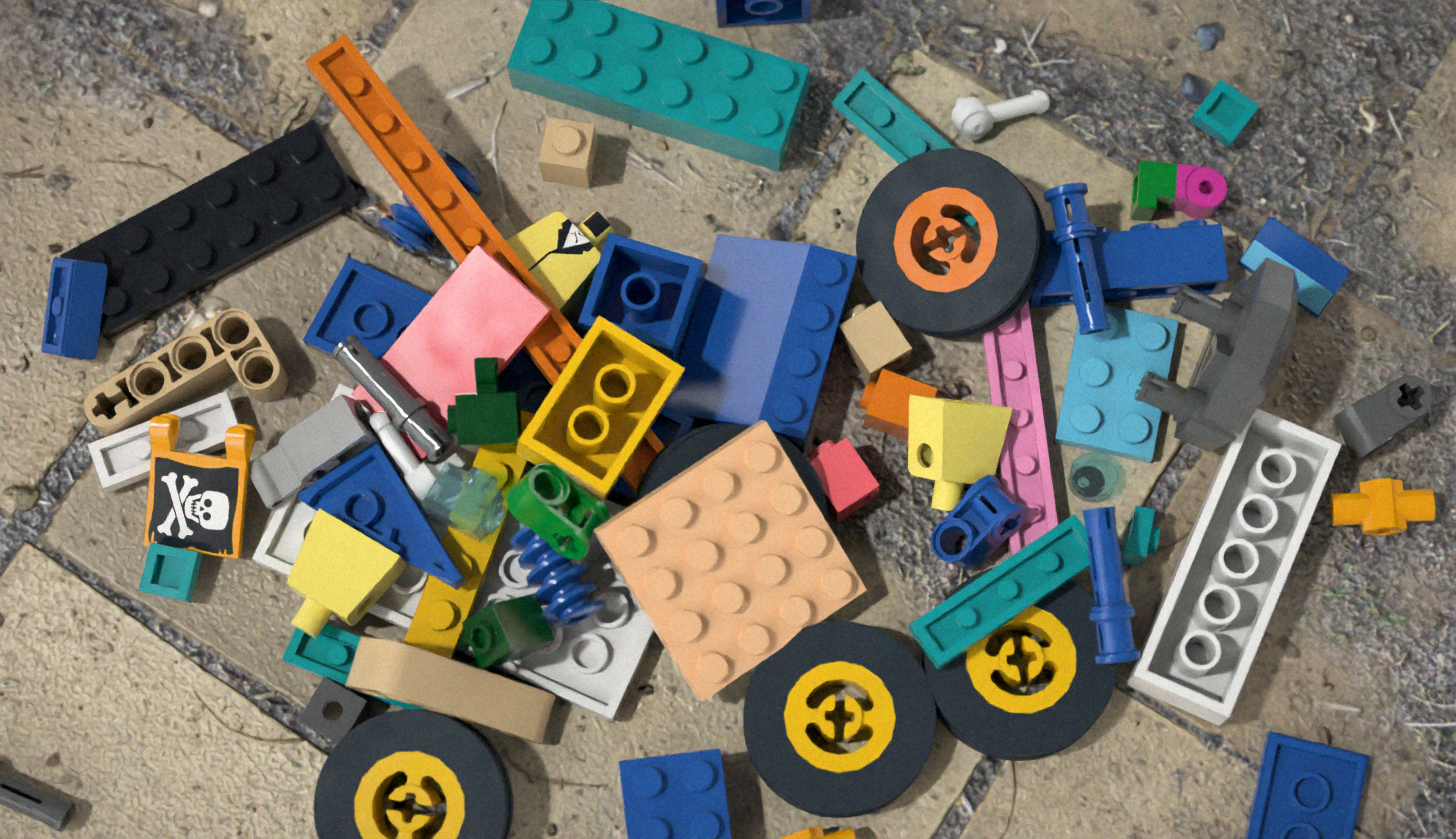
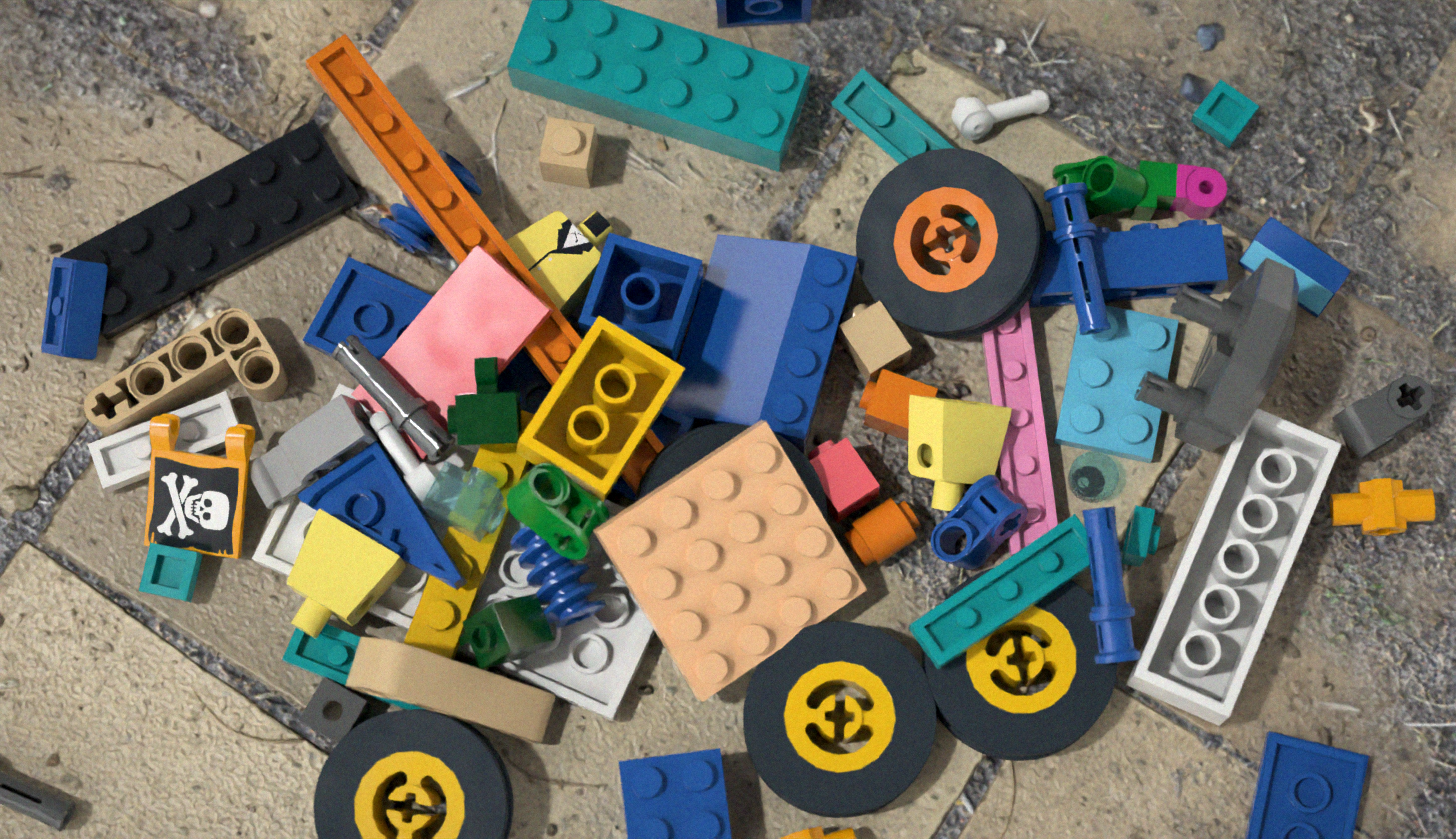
none -> orange brick [844,498,920,568]
none -> green piece [1052,156,1146,221]

